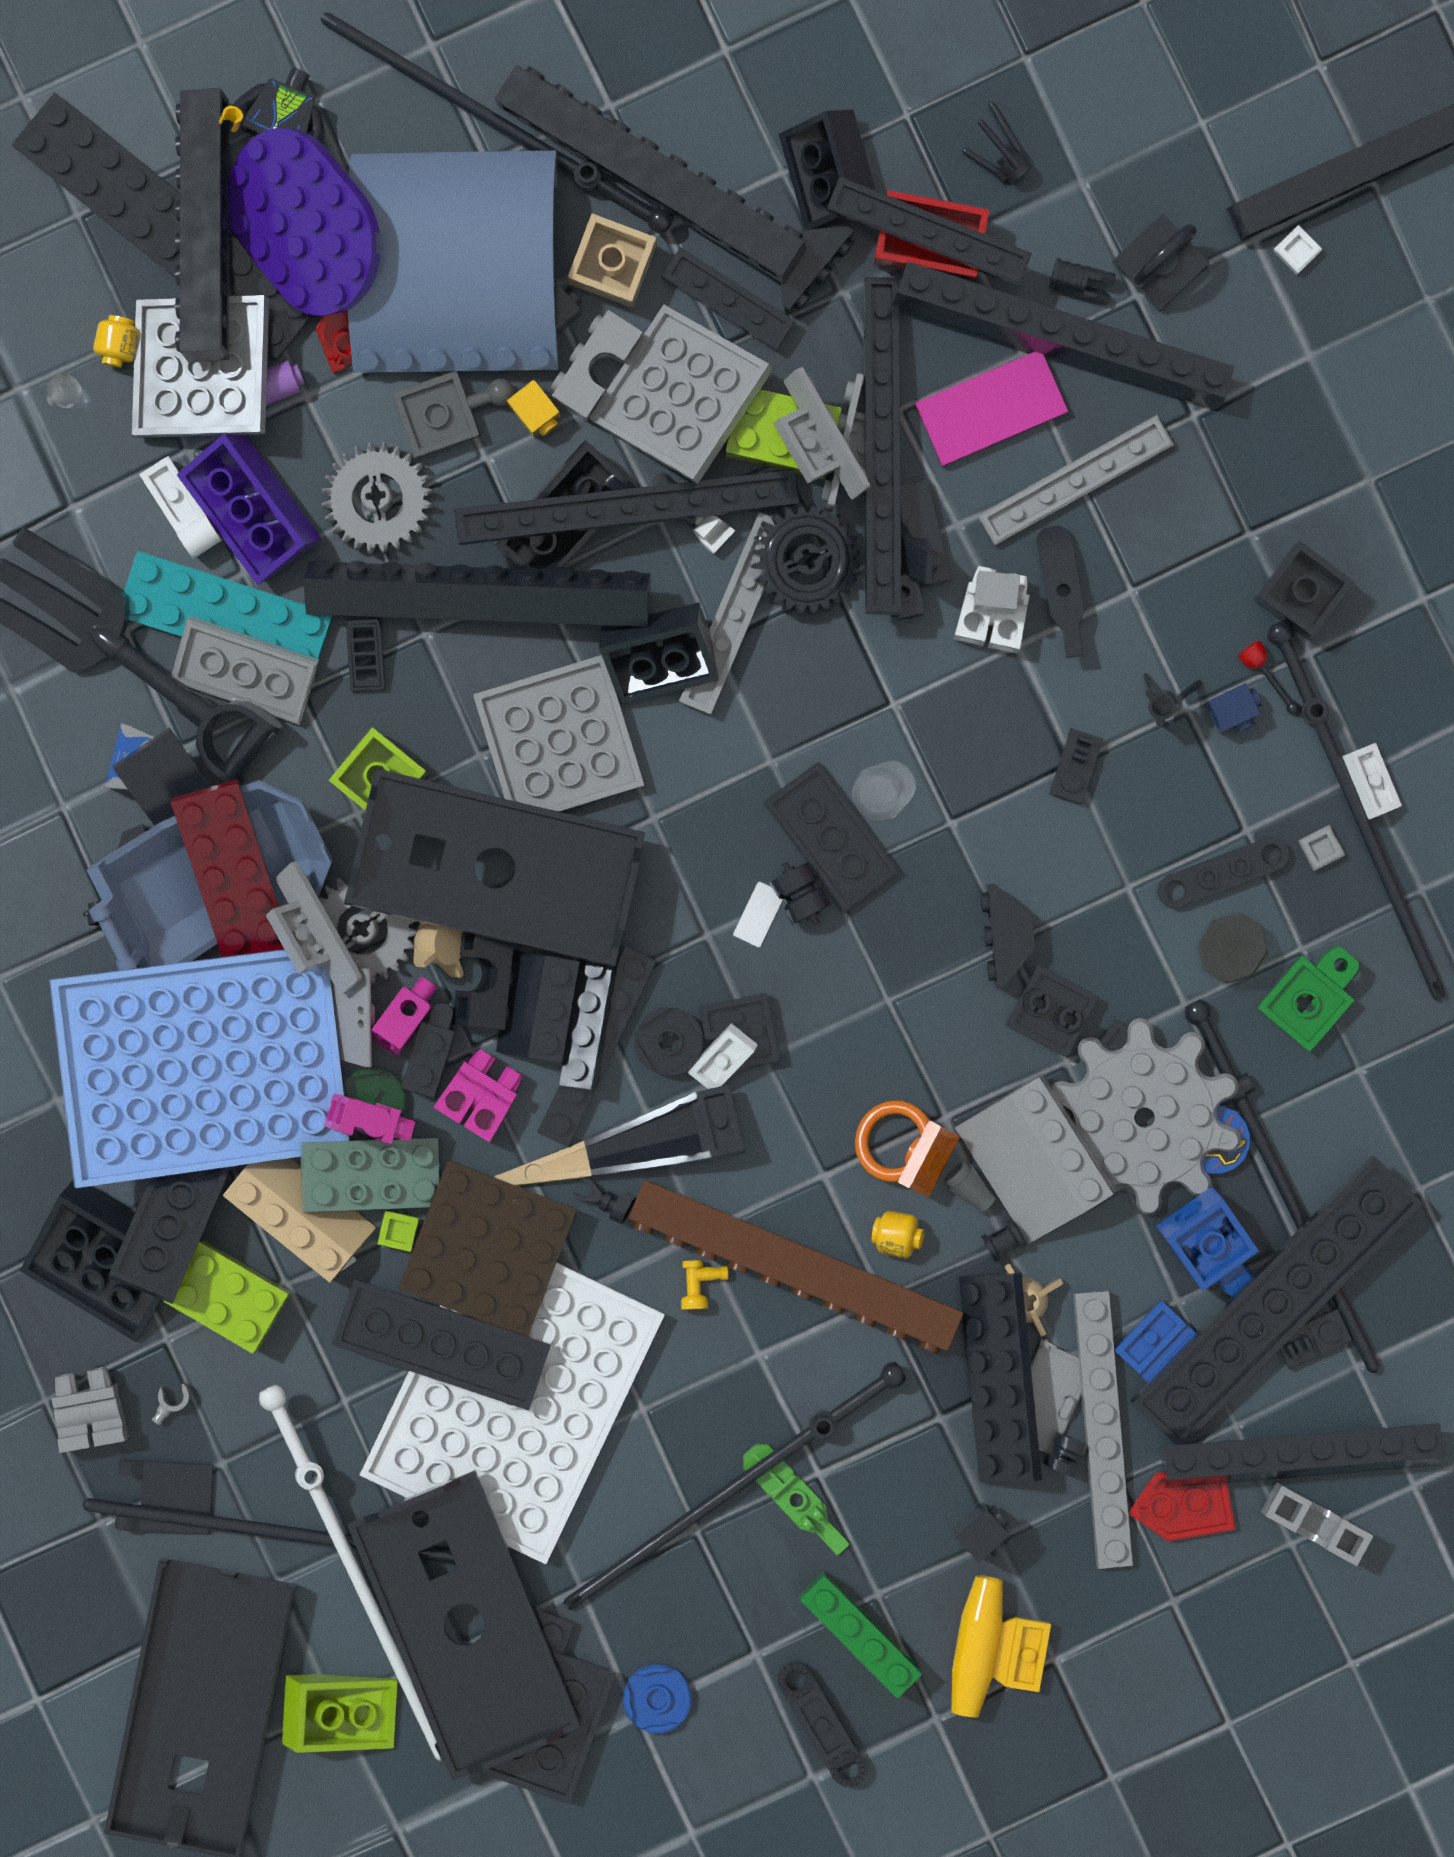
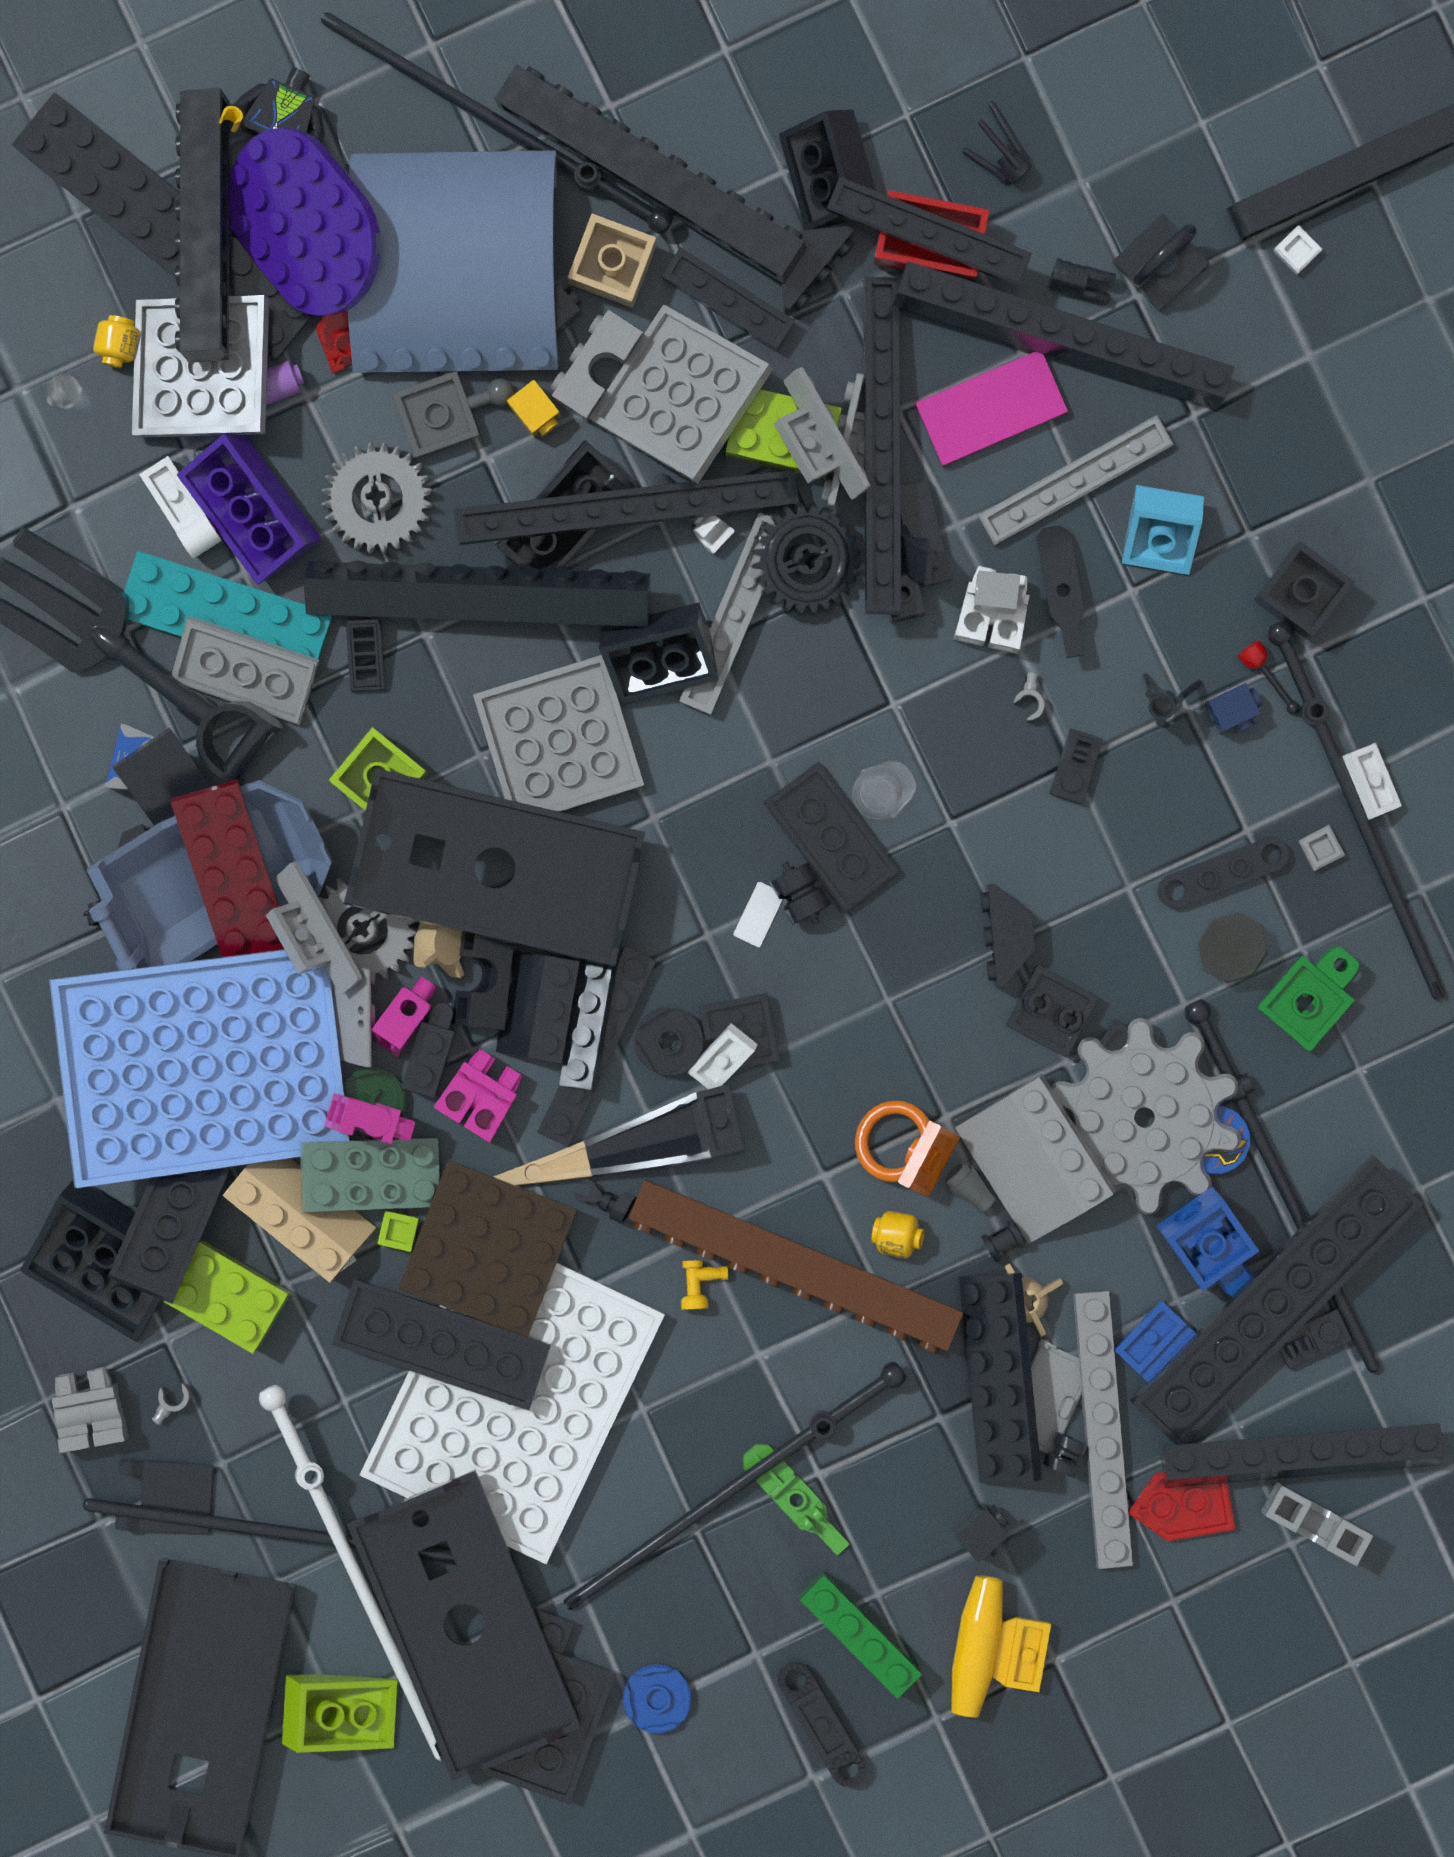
none -> light grey piece [1013,672,1044,721]
none -> medium azure slope [1122,485,1204,575]

